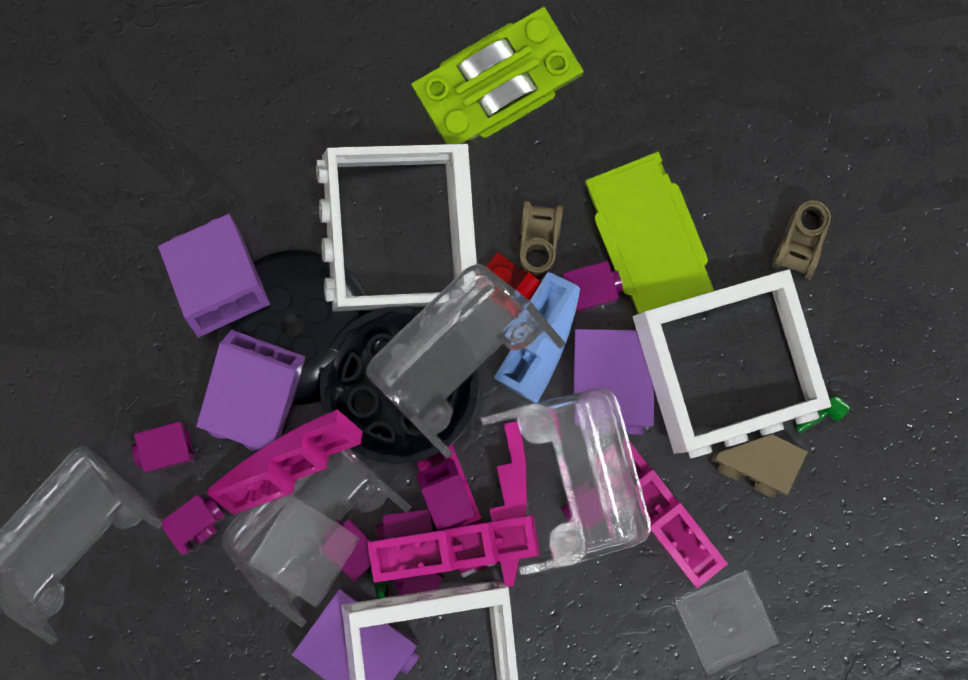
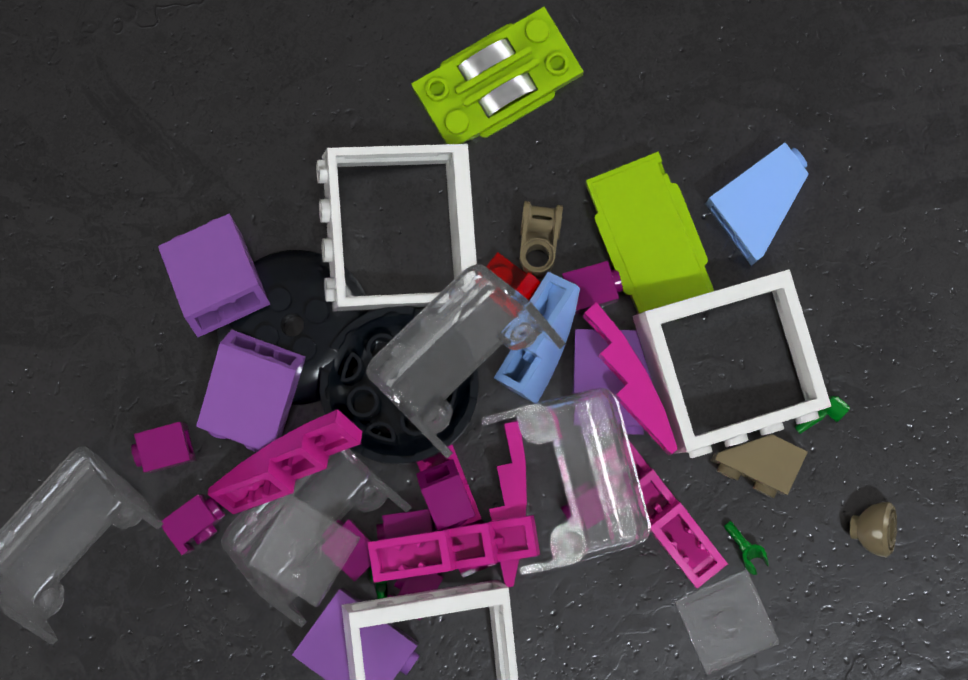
dark tan piece [772,200,831,280] -> none
none -> dark pink slope [583,302,678,455]
none -> light blue slope [705,143,809,266]
none -> green hand [724,521,769,575]
none -> dark tan brick [850,502,897,558]

